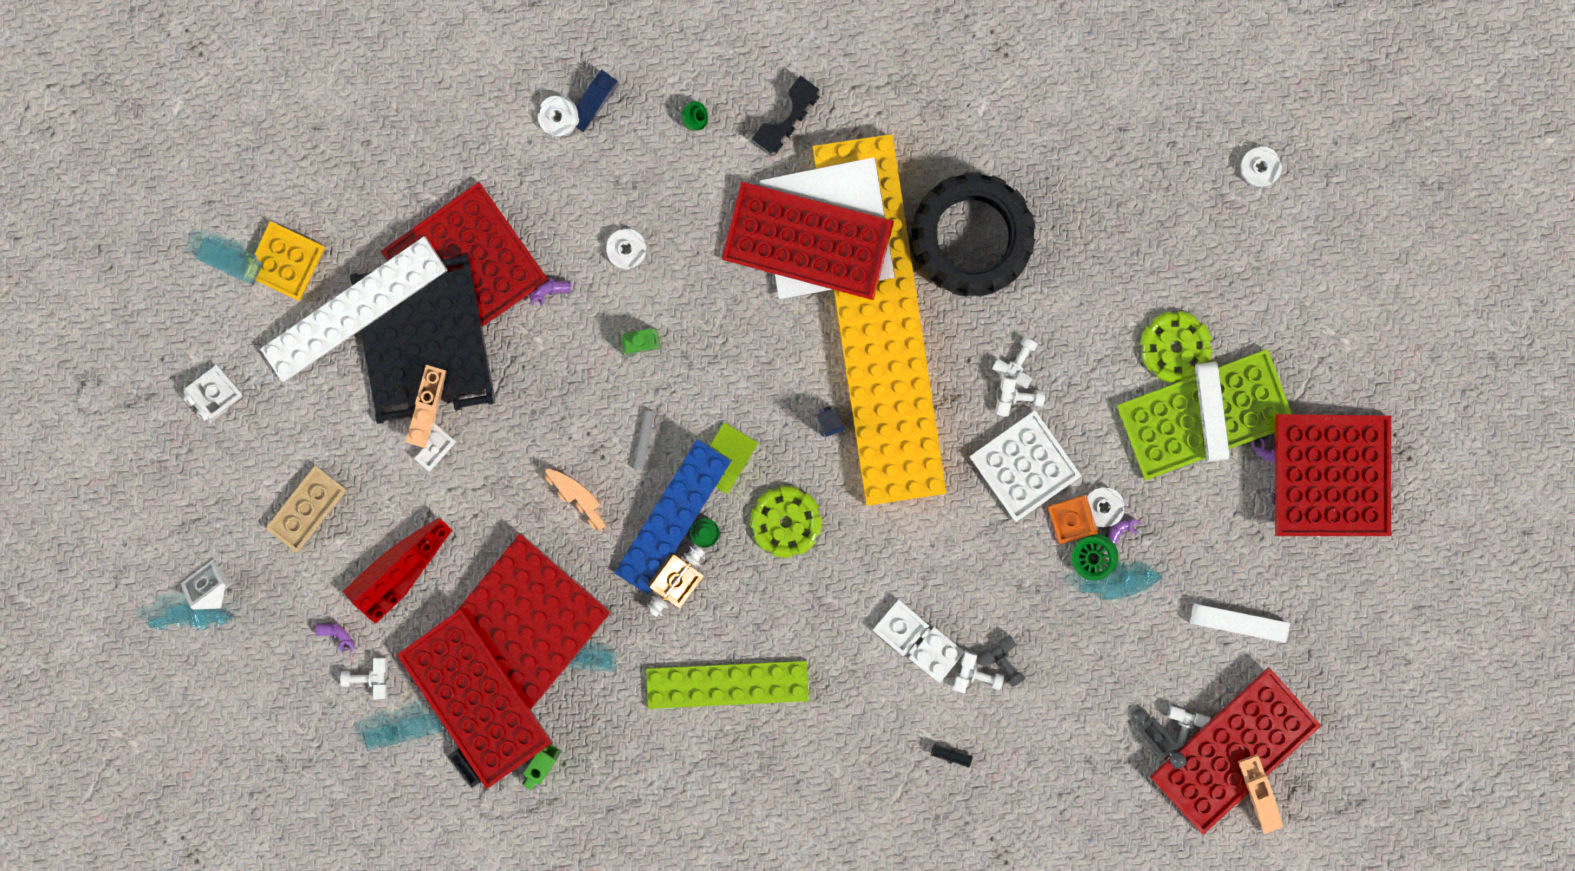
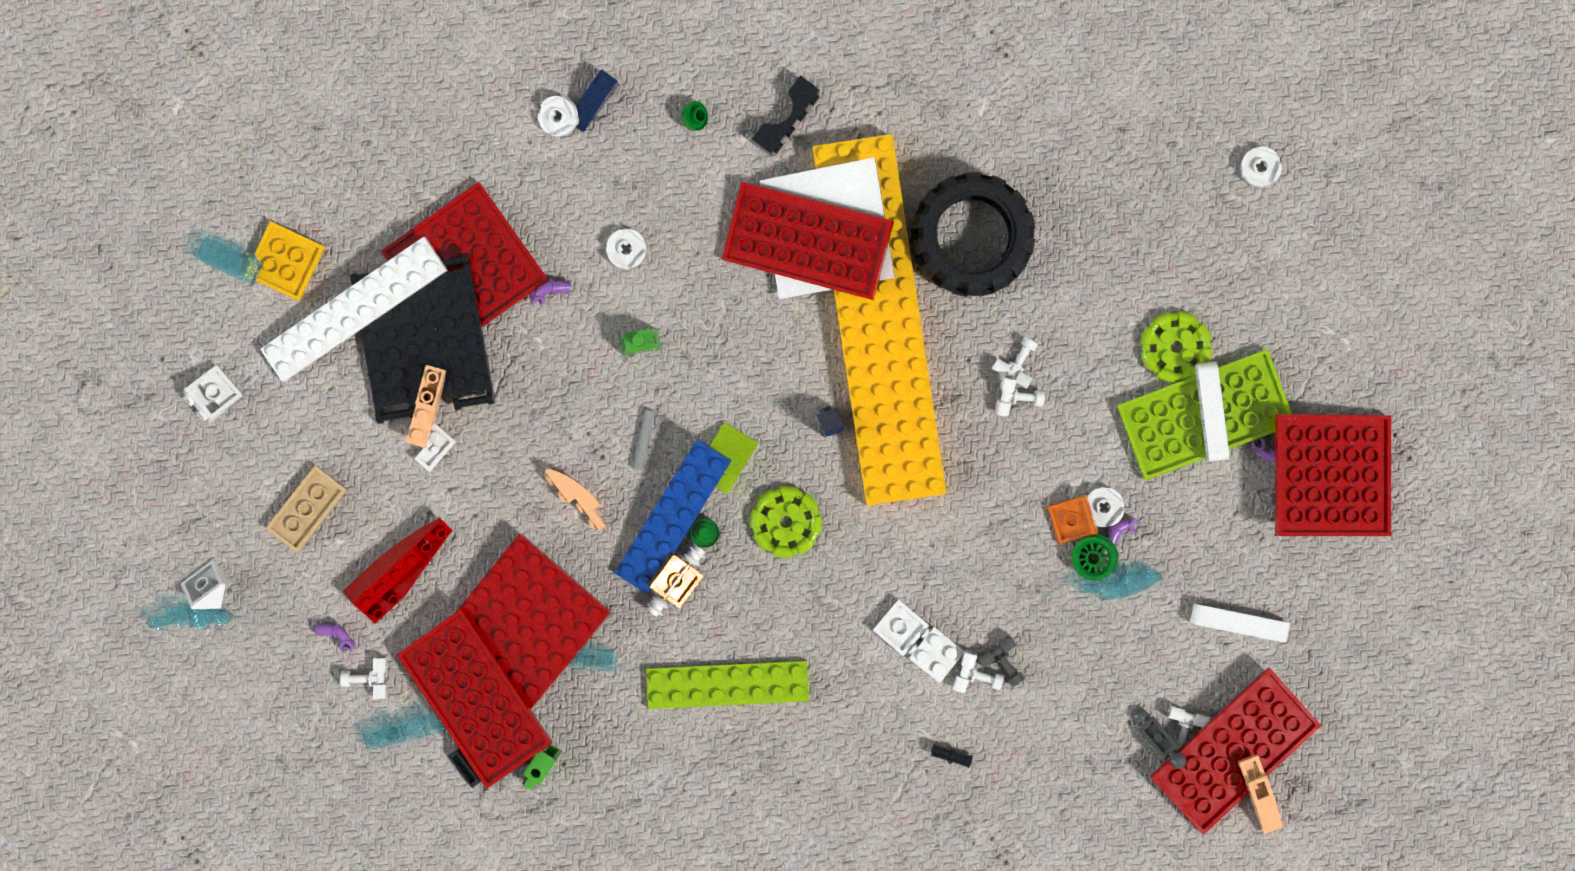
white plate [969,410,1081,522] -> none

